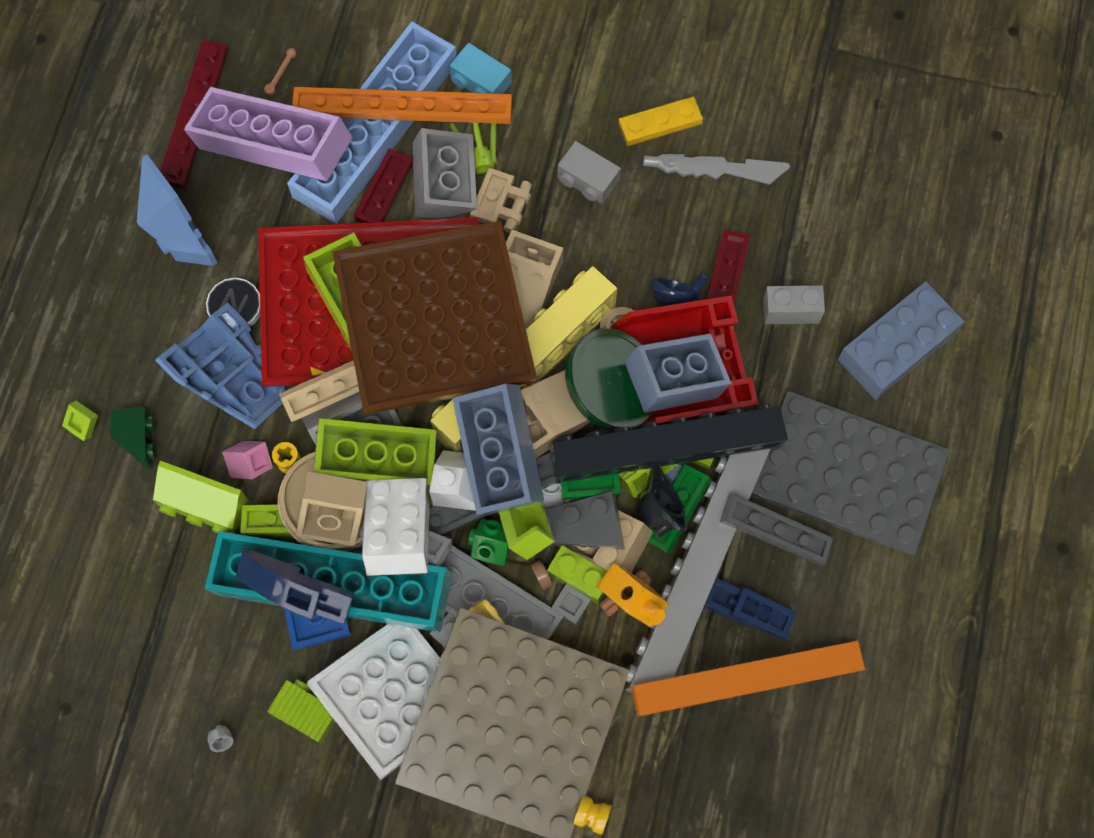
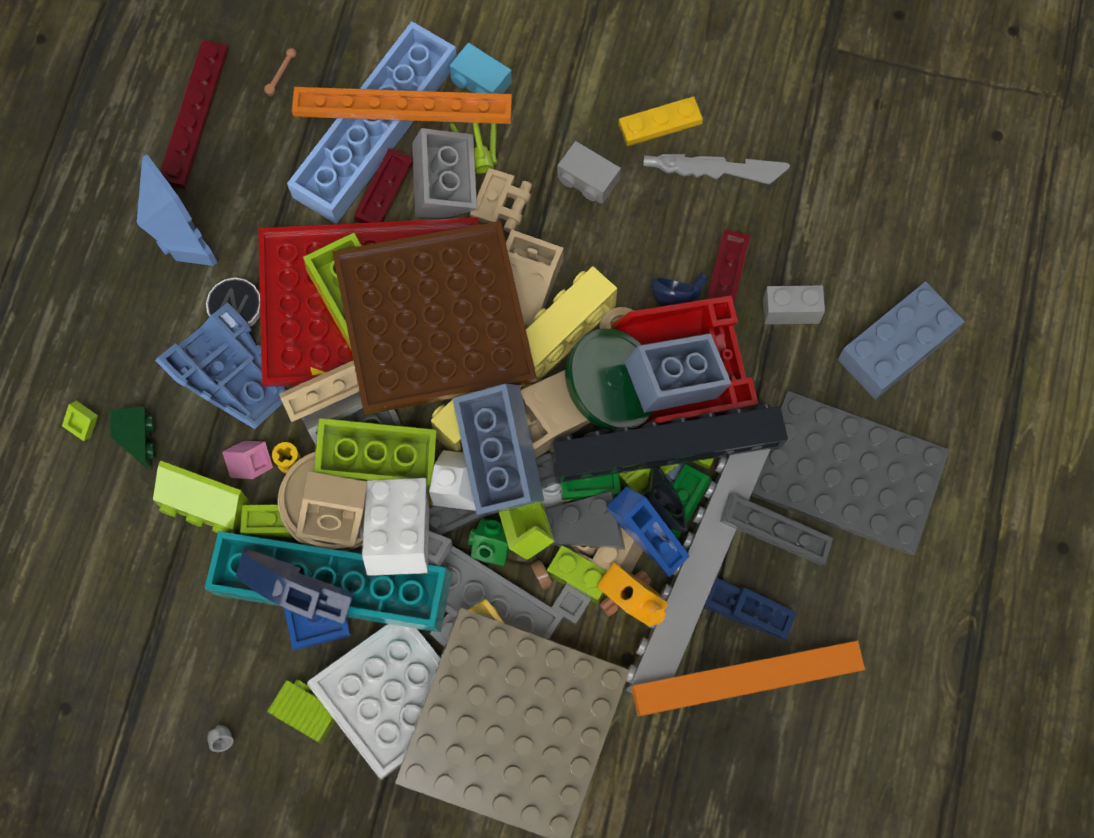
lavender brick [184,87,352,181] -> none
yellow wheel [573,796,612,835] -> none
none -> blue slope [606,487,690,577]

